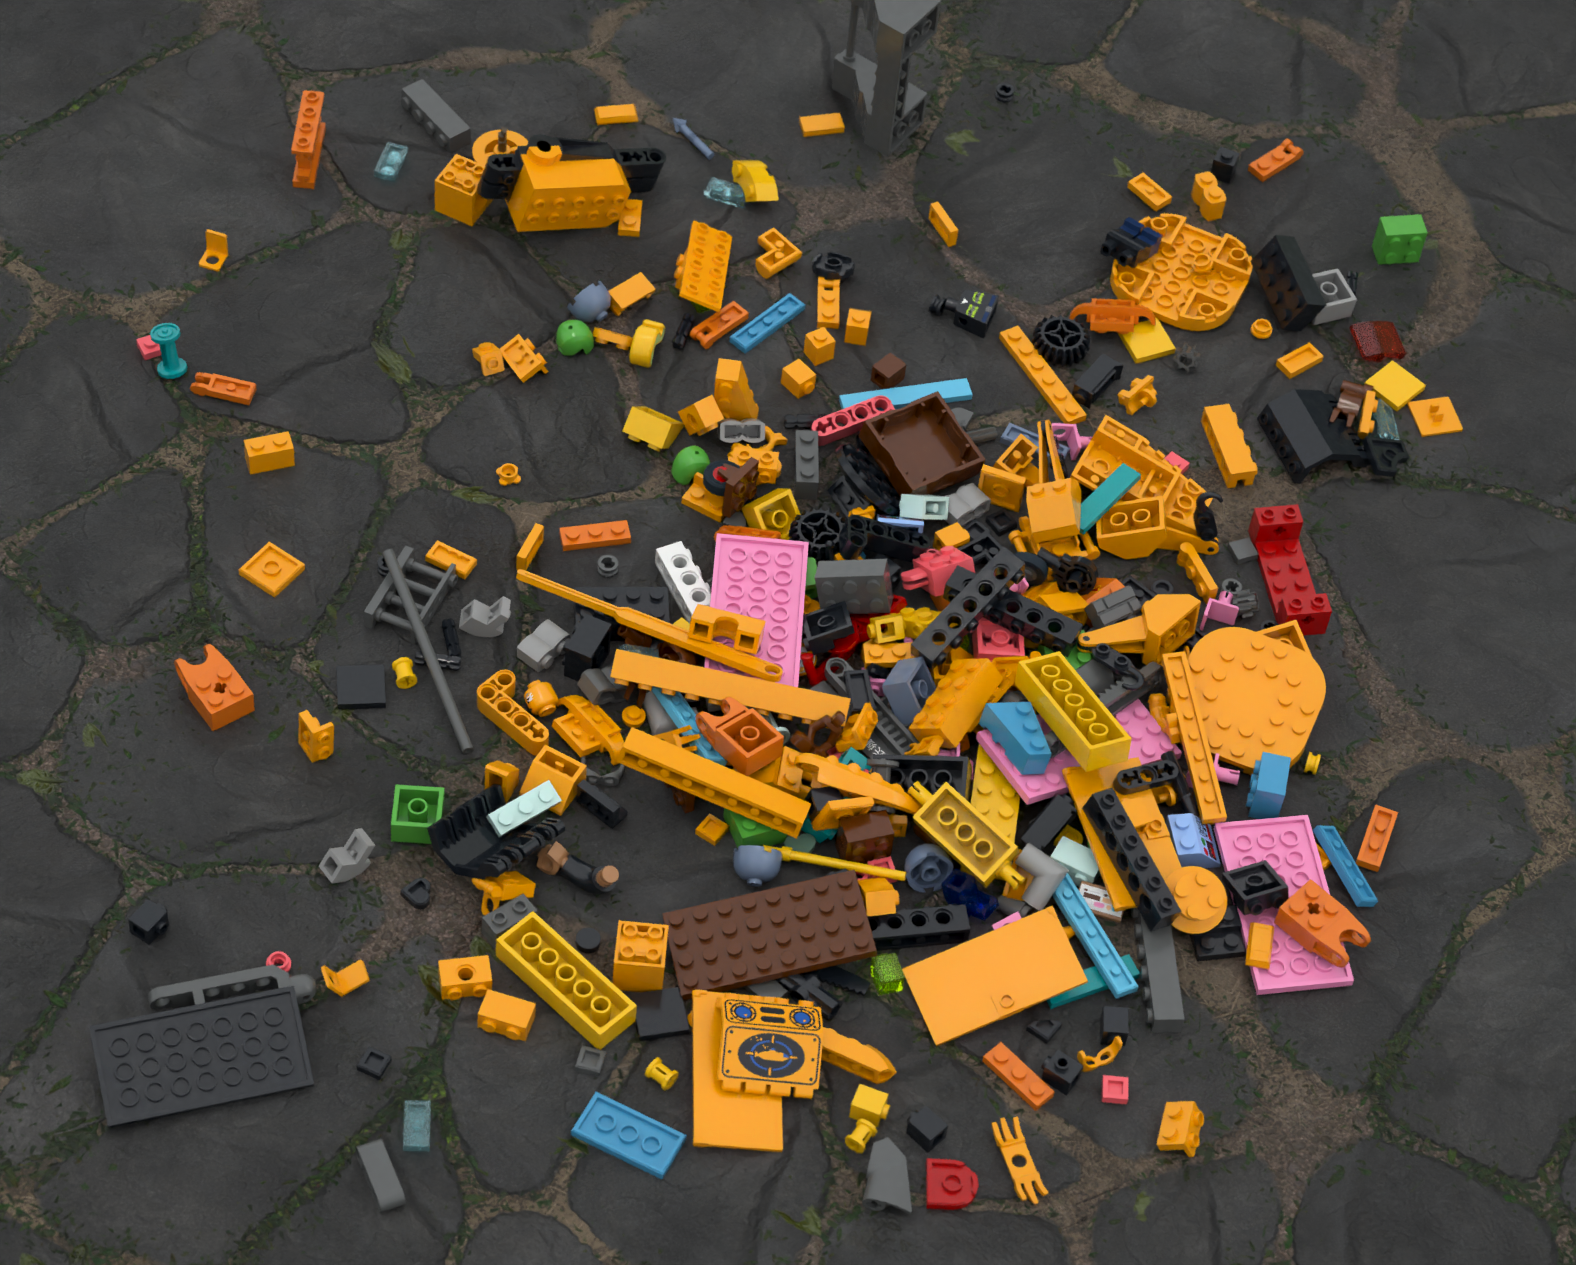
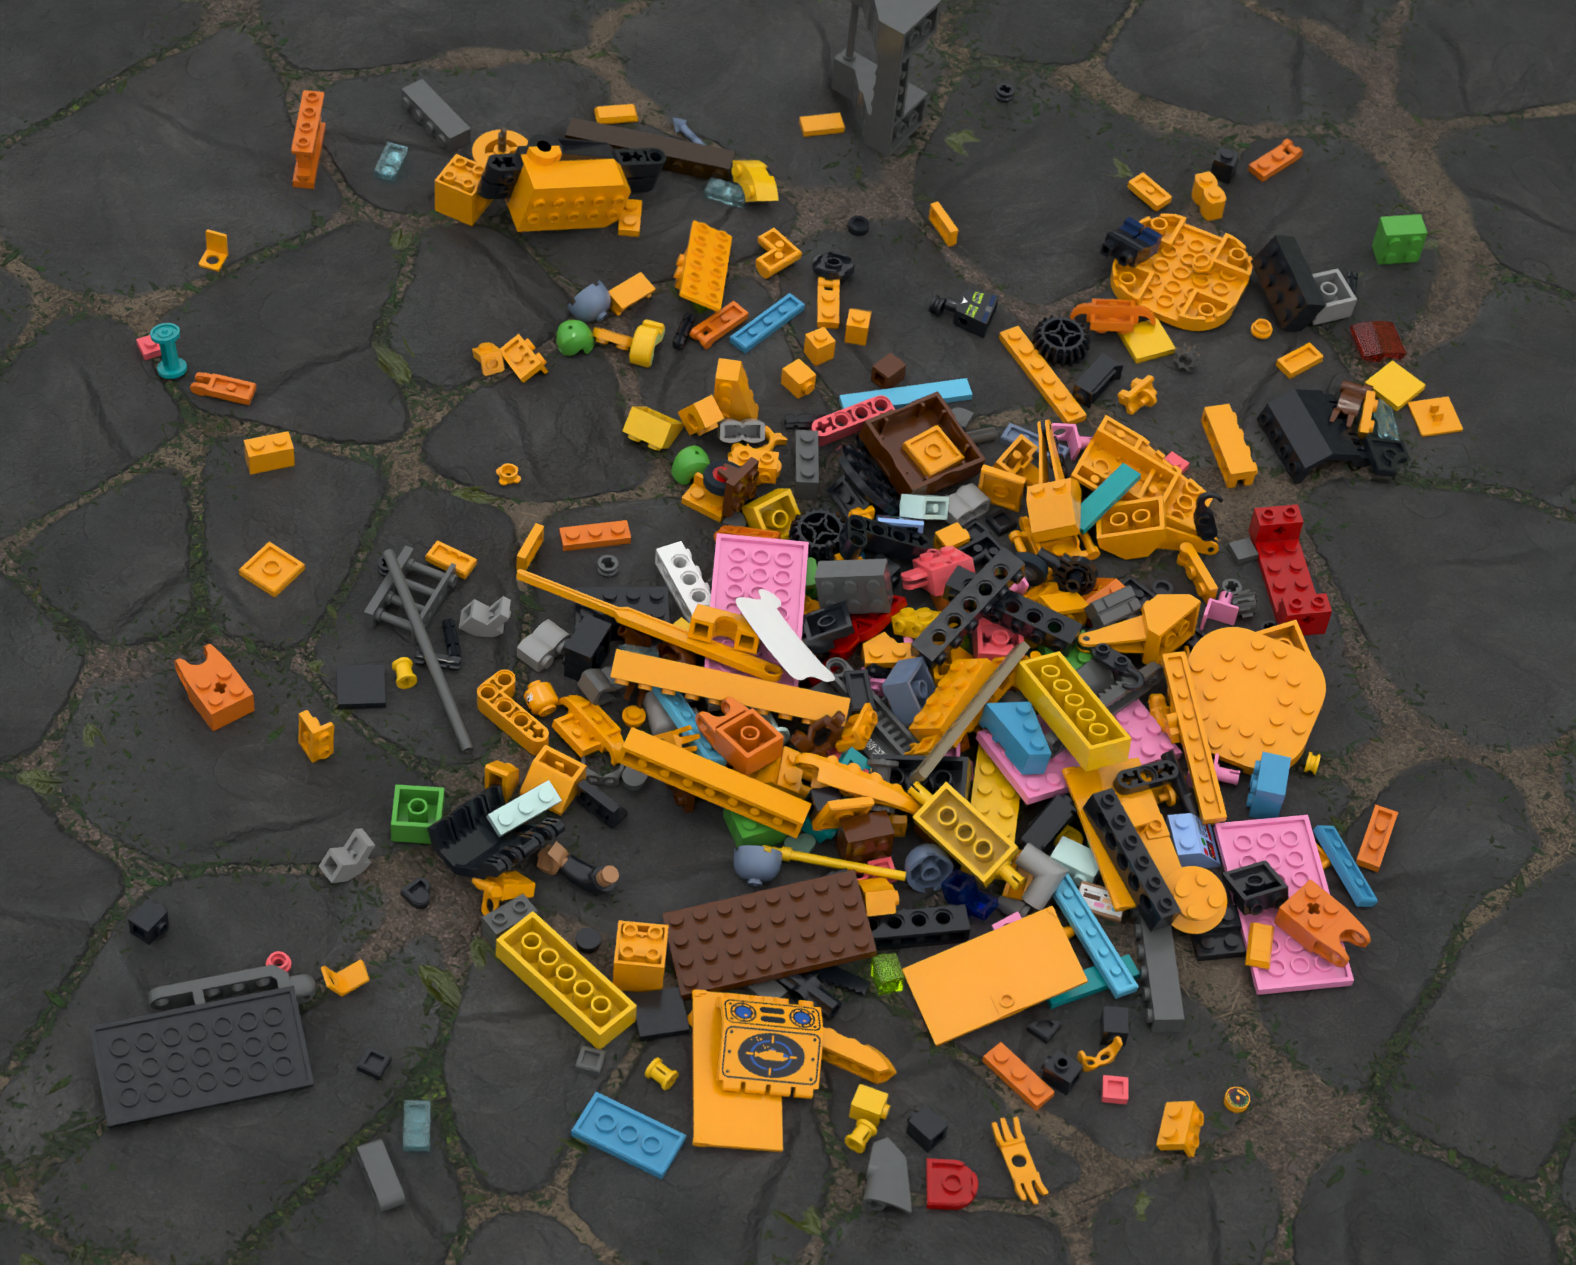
light orange brick [438,955,492,1000] -> none
light orange piece [477,989,536,1041] -> none
light orange tile [695,813,729,846] -> none
yellow brick [867,613,905,644] -> none
none -> dark brown brick [565,118,735,184]
none -> dark grey tile [622,767,650,791]
none -> white sticker [736,589,835,682]
none -> black tile [848,216,869,236]
none -> light orange tile [902,425,965,479]
none -> dark tan tile [909,642,1030,783]
none -> tile [1224,1087,1250,1113]

